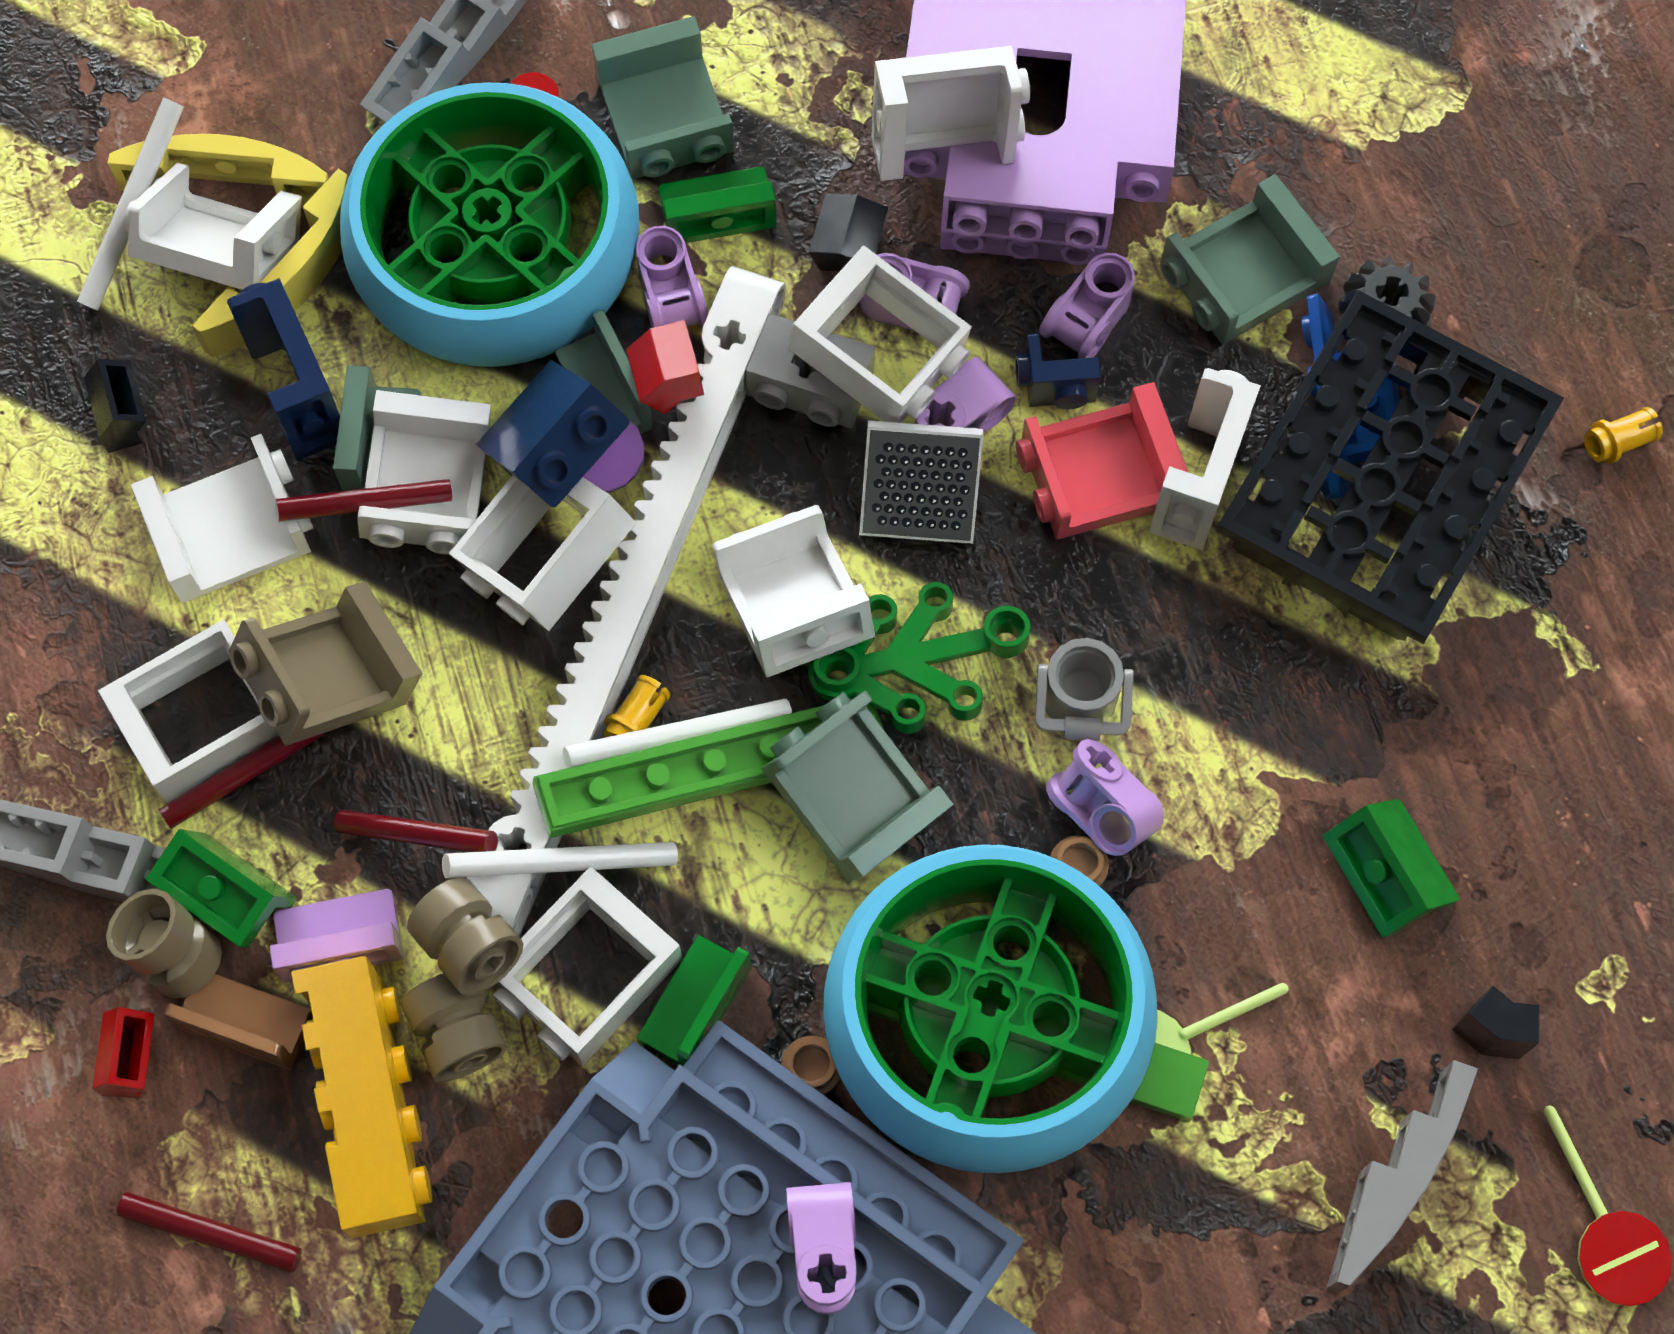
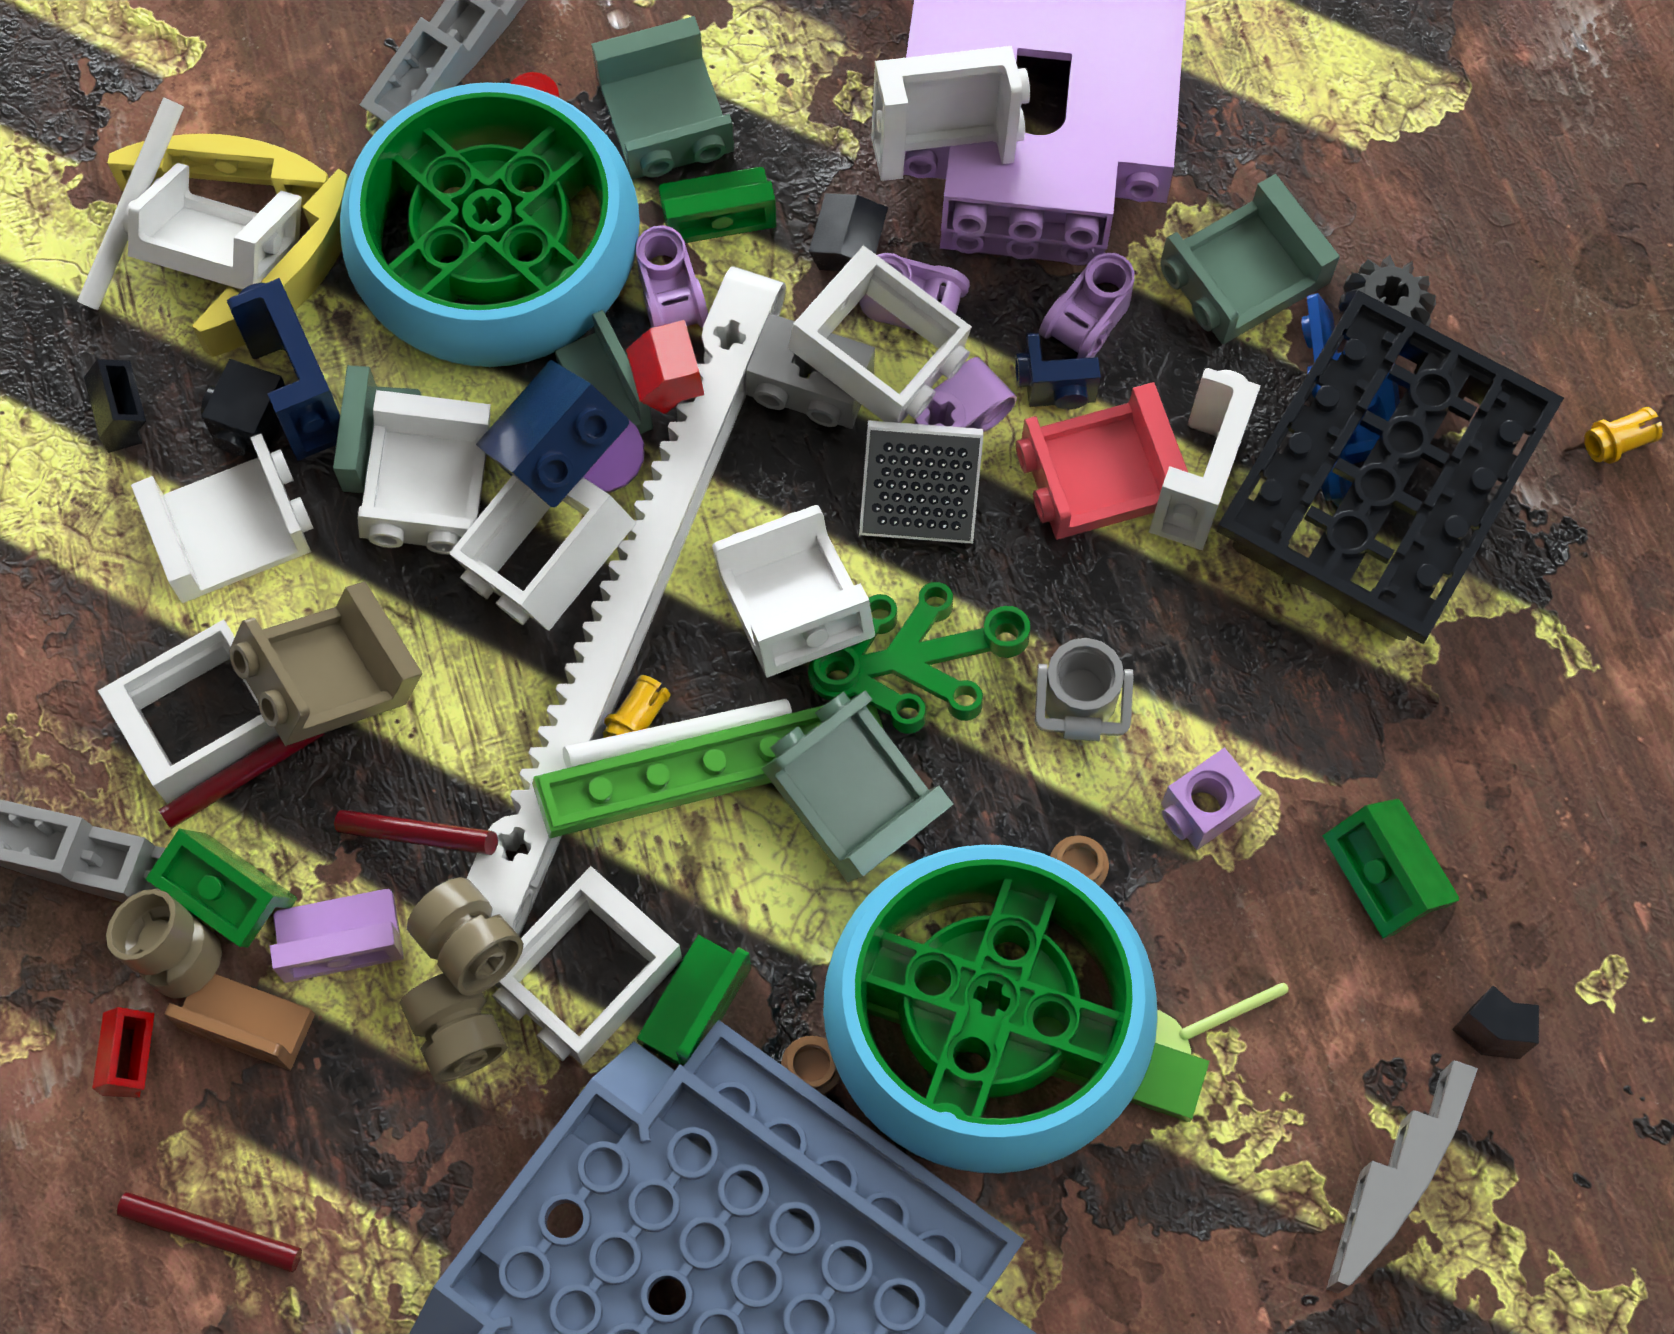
dark red bar [275,479,452,522] -> none
yellow wedge [291,956,432,1238] -> none
white bar [442,842,678,878] -> none
lavender piece [786,1182,856,1314] -> none
lavender piece [1046,739,1164,856] -> none
red piece [1544,1105,1672,1307] -> none
none -> black brick [201,359,286,456]
none -> lavender brick [1161,747,1261,850]

